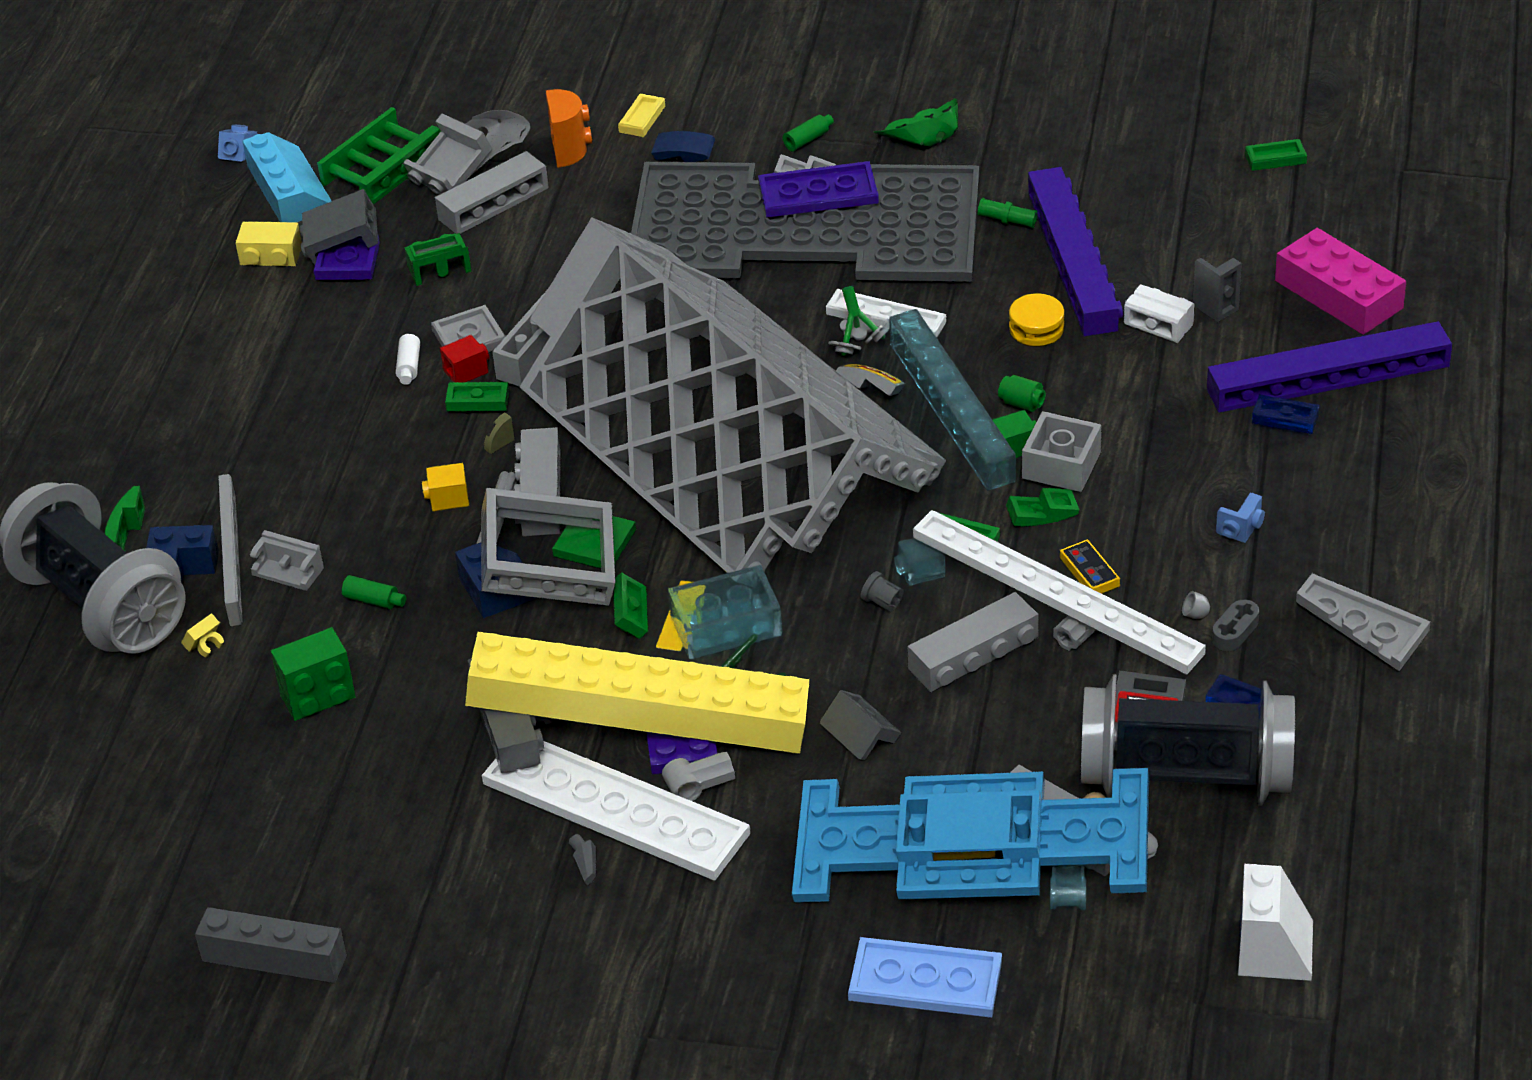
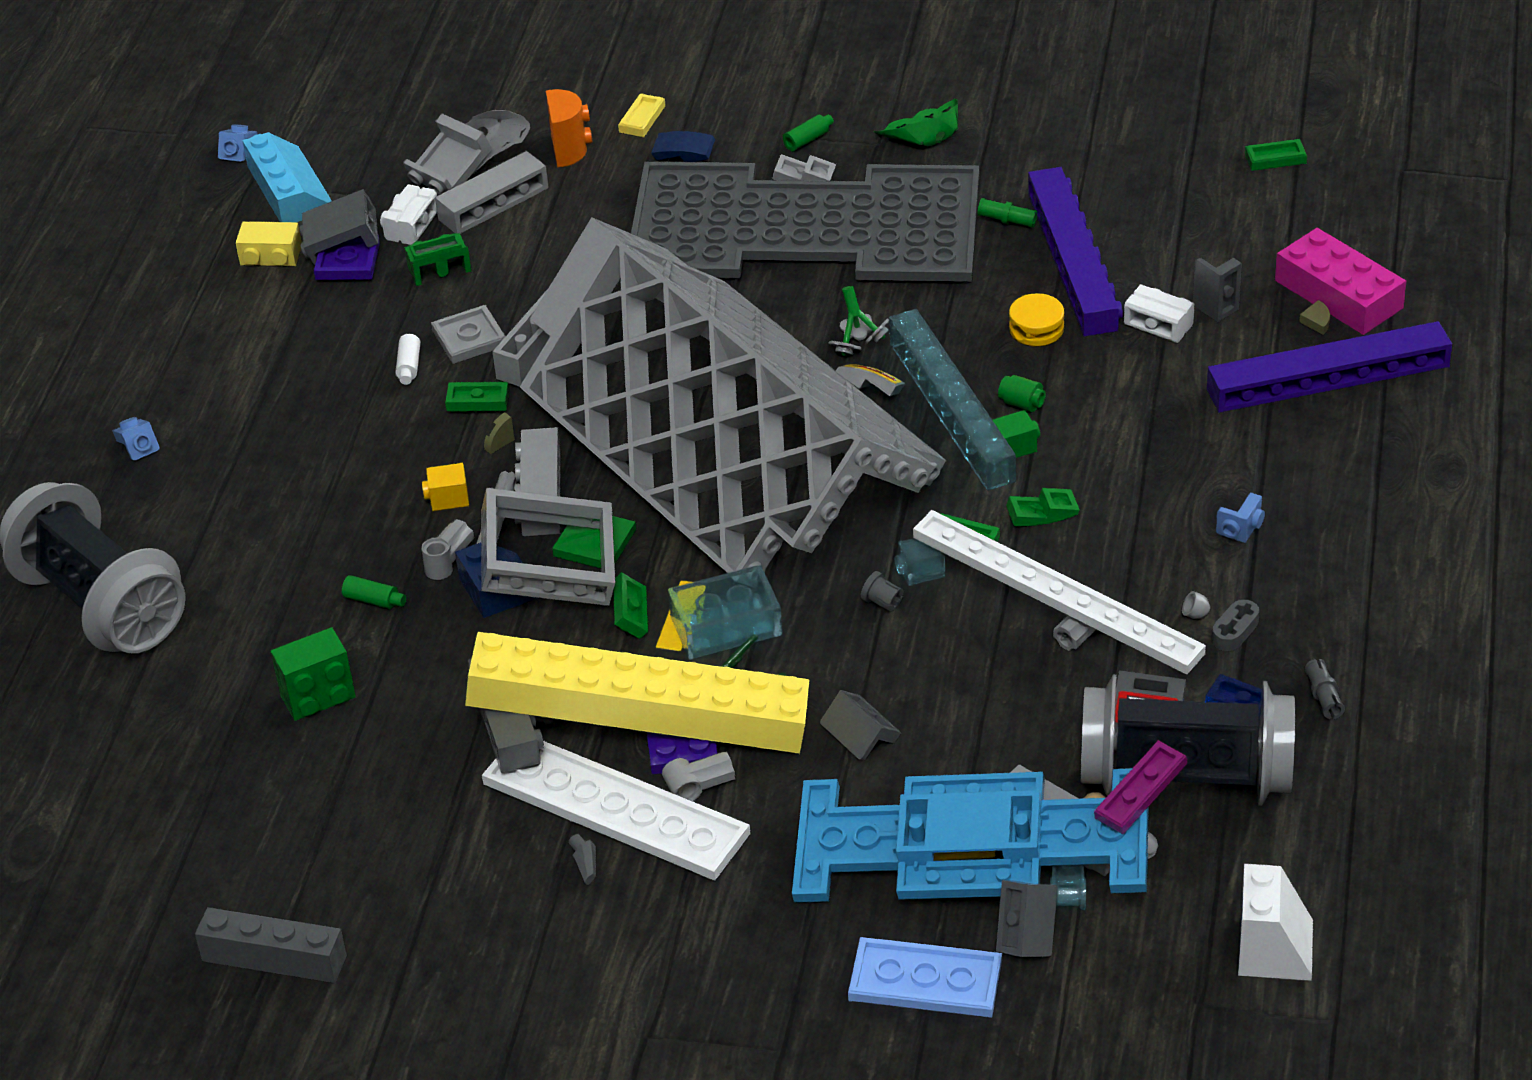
green slope [105,486,145,551] -> none
dark blue brick [146,525,219,583] -> none
light yellow tile [181,613,224,658] -> none
light grey tile [219,474,243,626] -> none
light grey hinge [250,530,324,591] -> none
green fence [317,107,441,205] -> none
red brick [440,335,489,382] -> none
dark purple tile [758,161,879,217] -> none
white tile [826,289,946,340] -> none
light grey brick [908,592,1038,692] -> none
light grey brick [1022,411,1102,492] -> none
tile [1060,539,1120,594] -> none
clear blue plate [1252,394,1320,434] -> none
light grey wing [1296,573,1431,671] -> none
none -> medium blue bracket [113,417,160,460]
none -> white brick [380,184,437,245]
none -> light grey piece [422,519,474,580]
none -> dark grey panel [996,880,1058,957]
none -> magenta tile [1094,740,1187,834]
none -> olive tile [1300,300,1330,335]
none -> dark grey pin [1305,659,1345,719]

